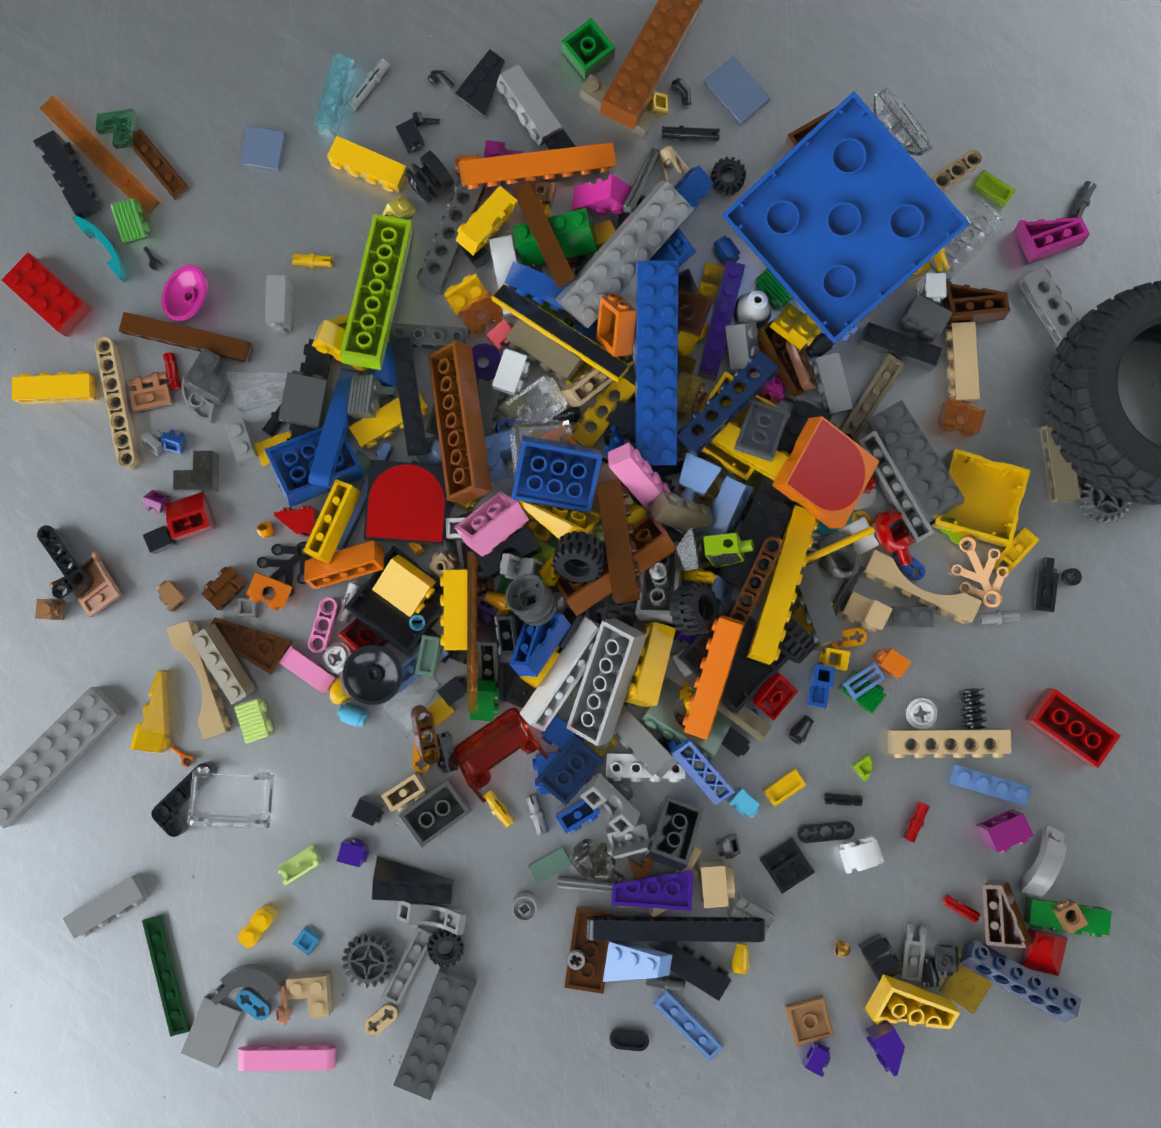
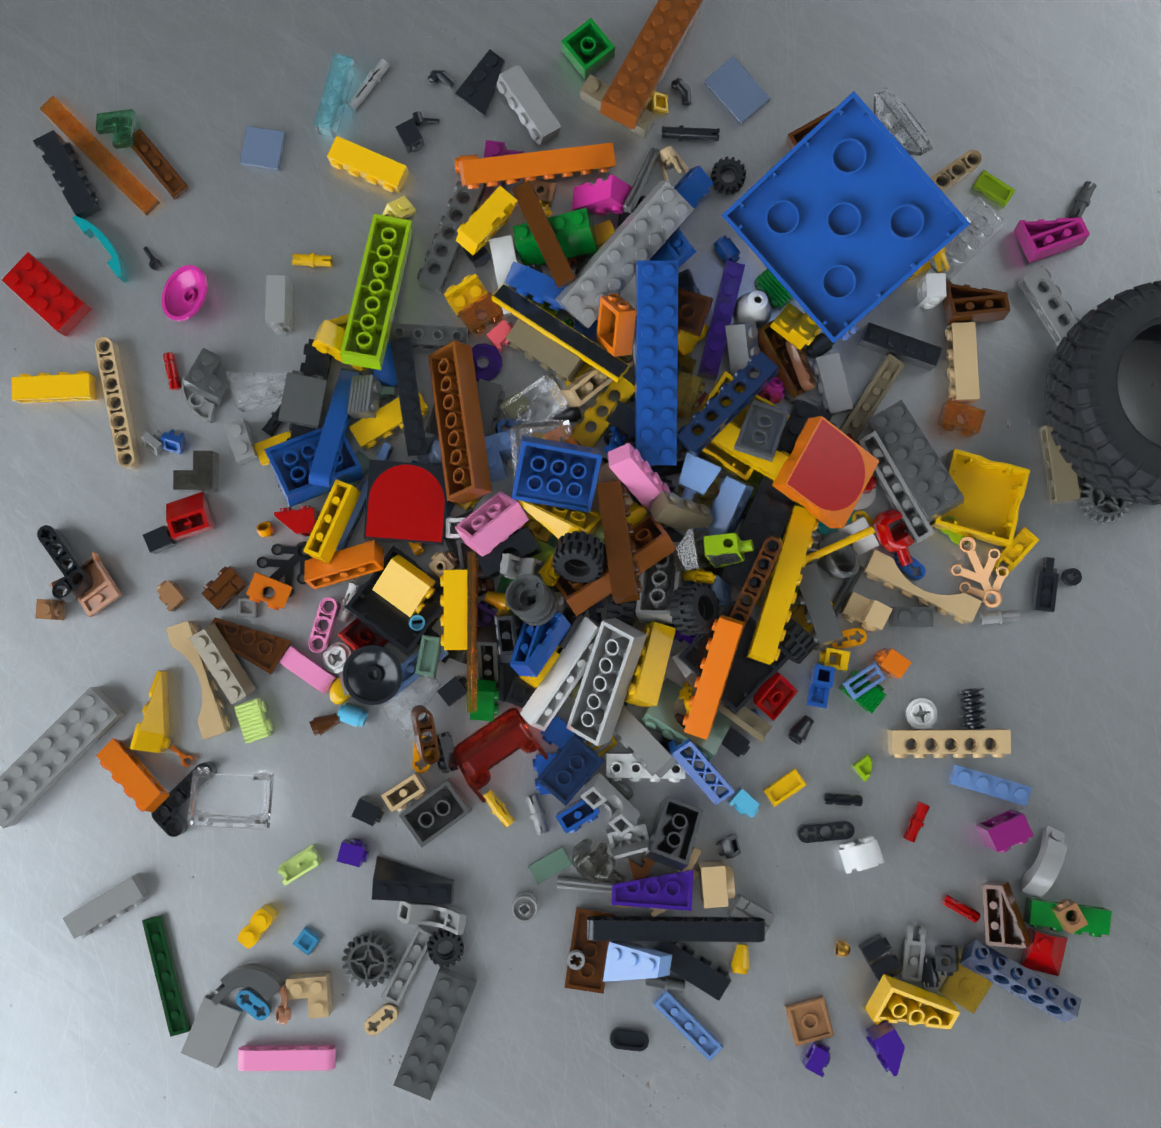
bright green brick [110,198,150,243] -> none
reddish brown beam [118,312,252,363] -> none
nougat plate [128,372,173,412] -> none
magenta tile [142,490,170,515] -> none
black wheel [404,150,455,204] -> none
yellow brick [424,697,456,726] -> none
white brick [492,349,531,396] -> none
black piece [543,129,576,150] -> none
white hinge [649,563,667,580] -> none
yellow slope [699,261,725,305] -> none
black slope [760,838,815,894] -> none
dark grey brick [898,294,953,342] -> none
red brick [1025,688,1121,768] -> none
none -> orange brick [96,738,170,812]
none -> reddish brown cone [309,713,340,736]

